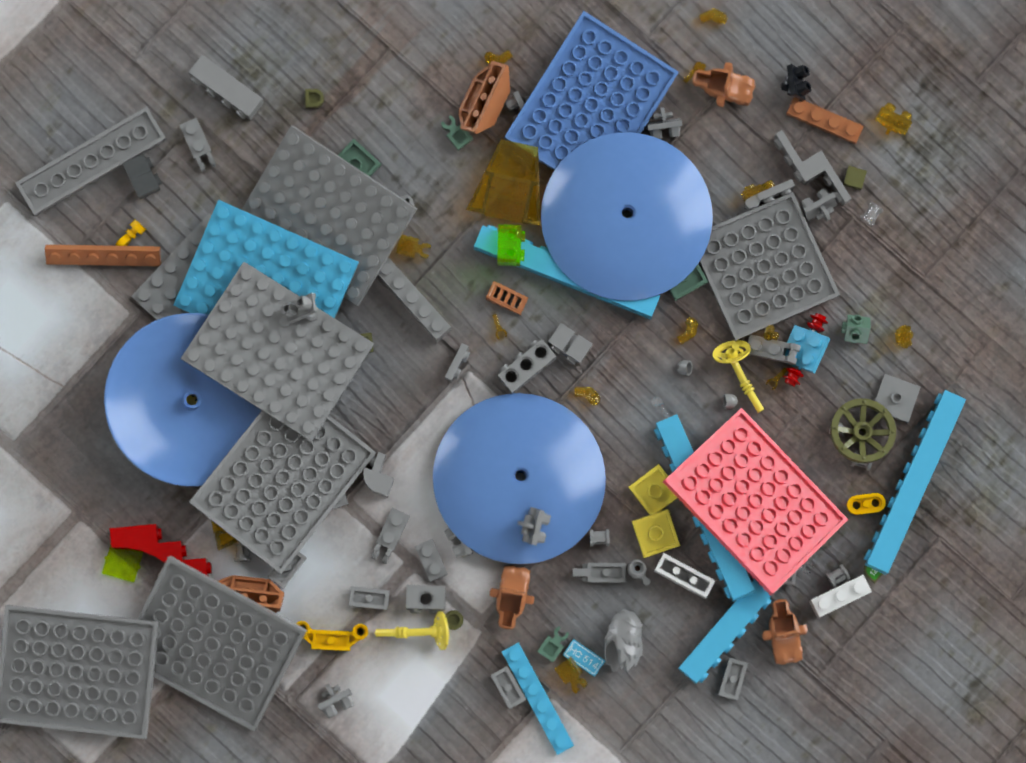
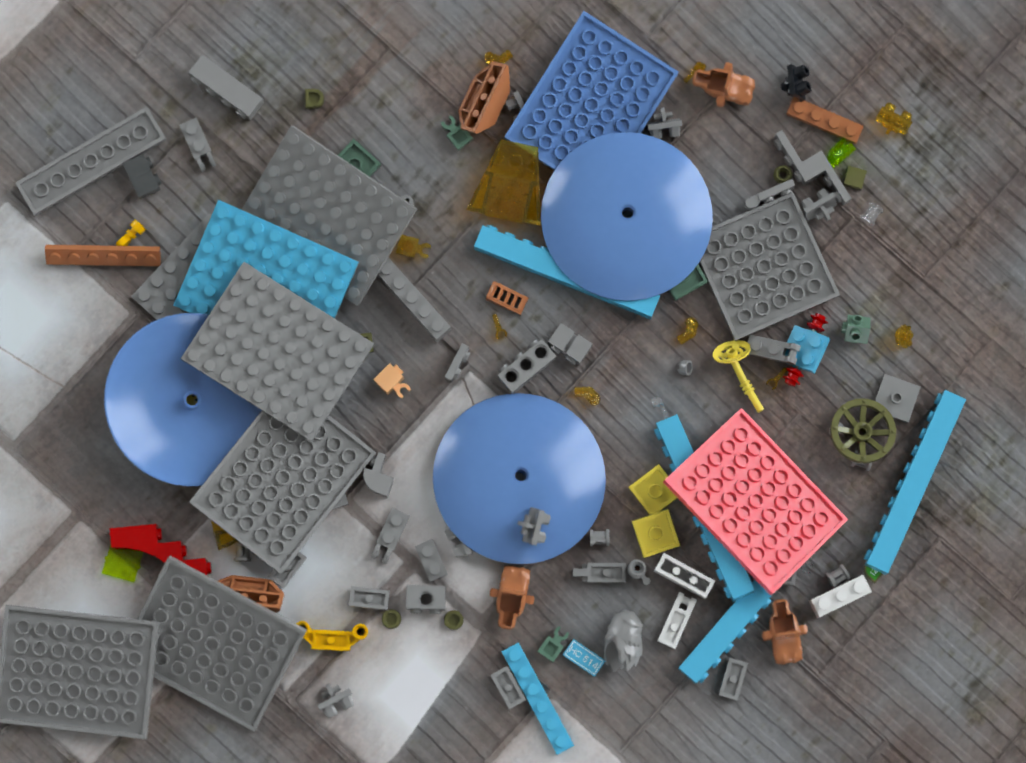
light grey hips [282,293,318,323] -> none
light yellow dish [375,611,449,650] -> none
clear neon green brick [497,224,525,266] -> none
clear yellow plate [554,657,588,694] -> none
clear yellow arm [699,8,727,24] -> none
light grey hinge [722,394,738,409] -> none
clear yellow plate [741,180,775,202] -> none
clear yellow arm [763,325,779,341] -> none
yellow plate [846,493,886,515] -> none
none -> light nougat brick [373,363,411,398]
none -> olive tile [382,609,401,629]
none -> white plate [657,592,697,649]
none -> olive plate [773,165,793,184]
none -> clear neon green brick [827,138,856,169]

